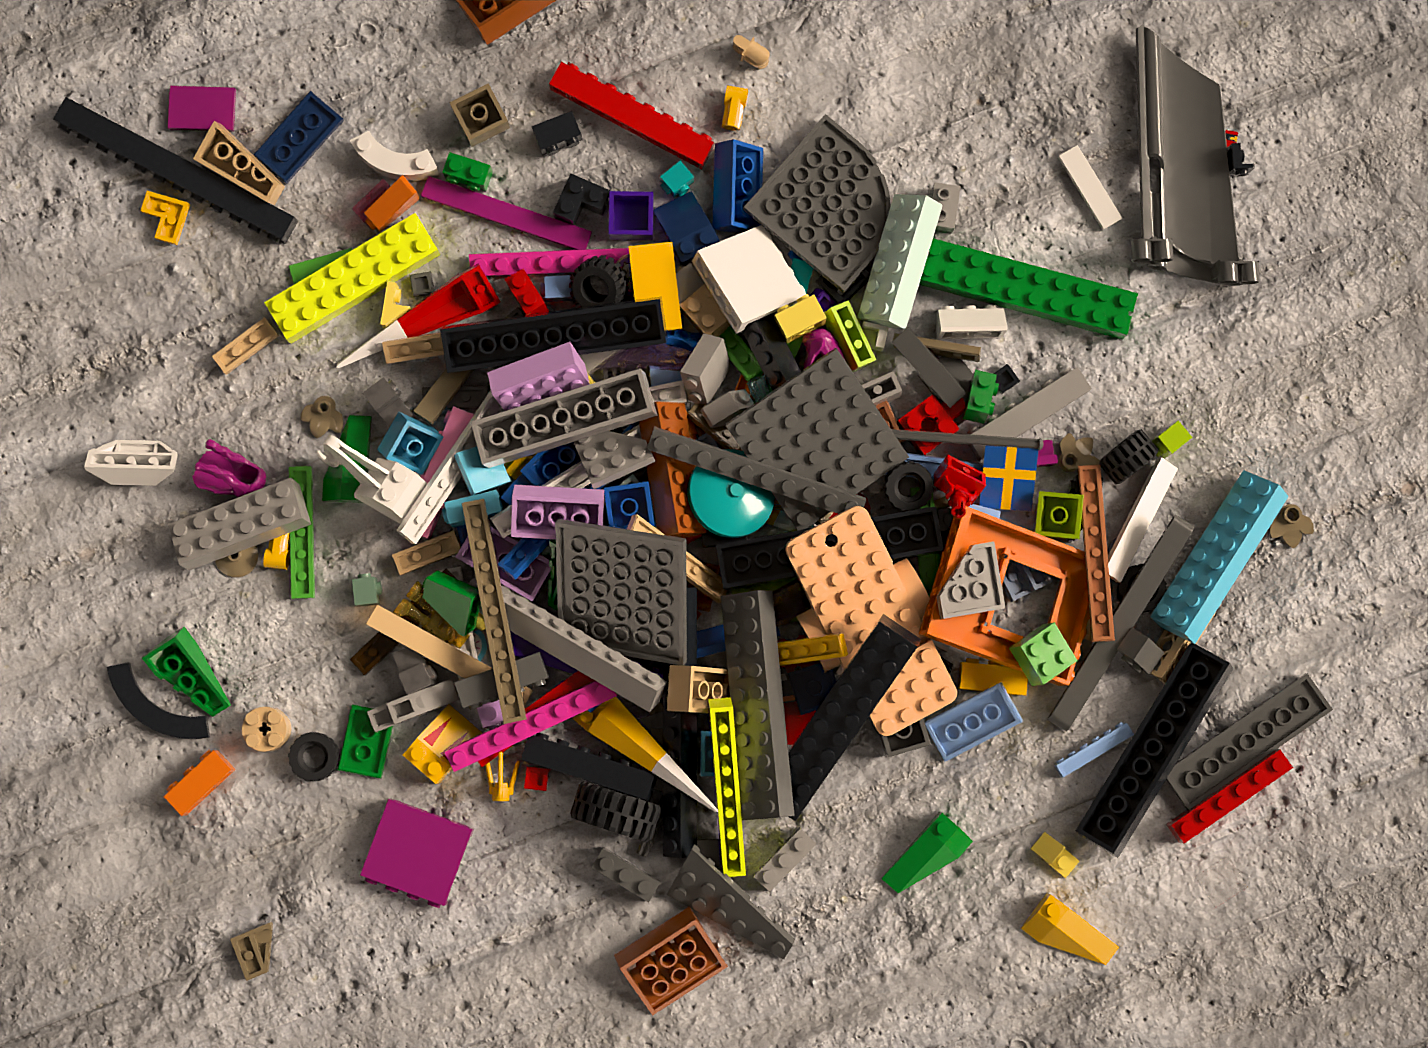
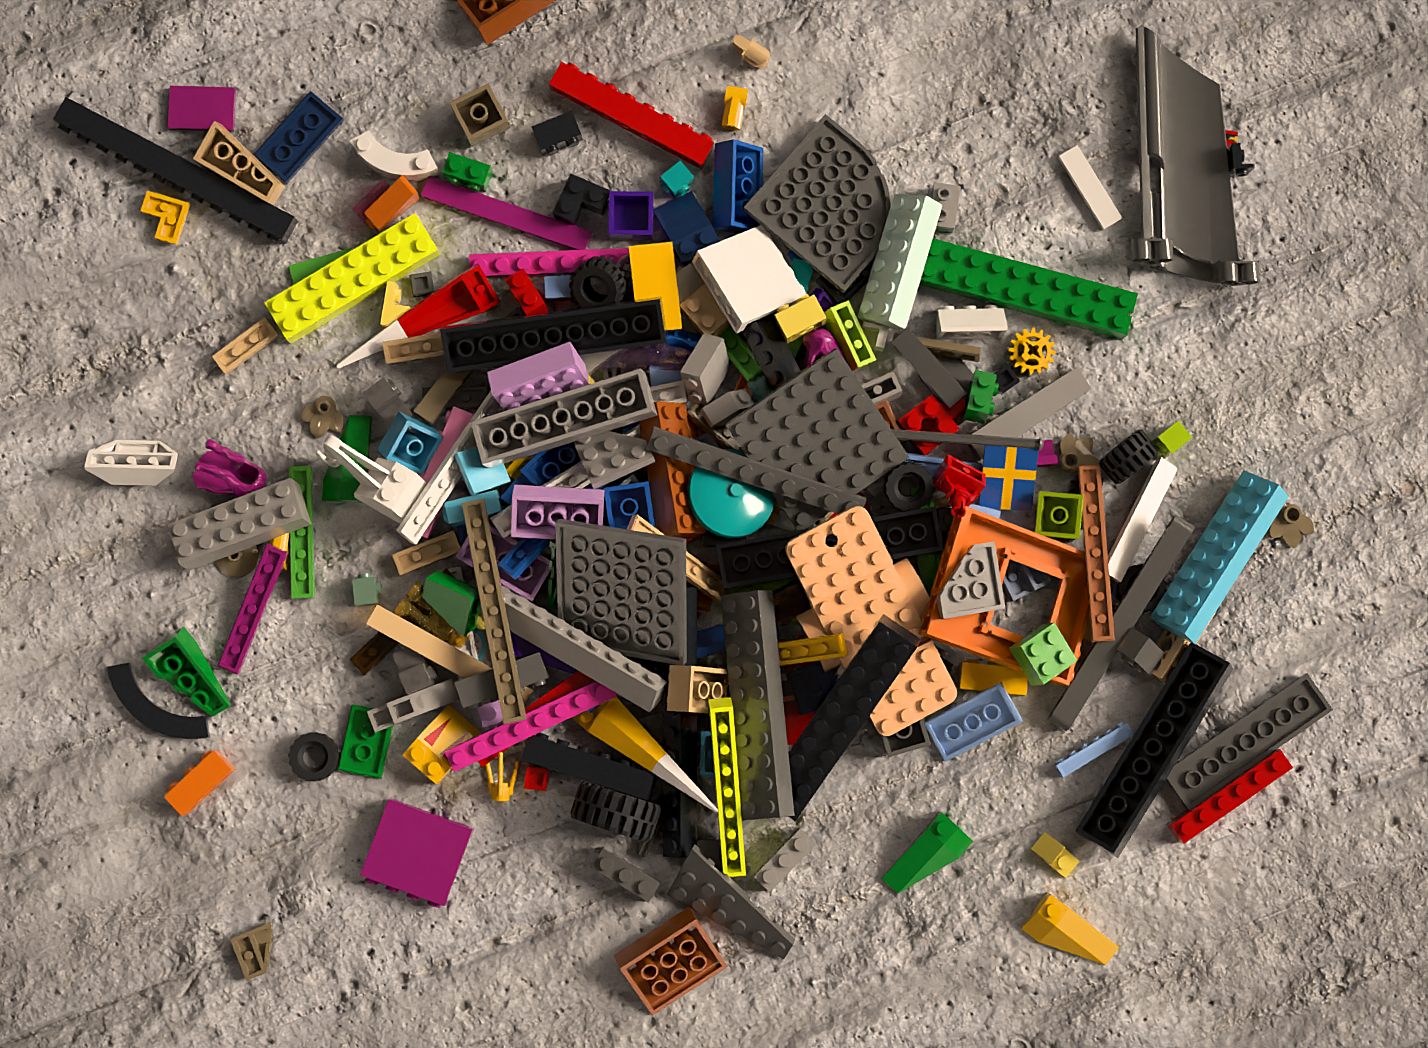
tan brick [242,707,291,752] -> none
none -> magenta tile [217,543,288,674]
none -> yellow gear [1007,328,1056,376]

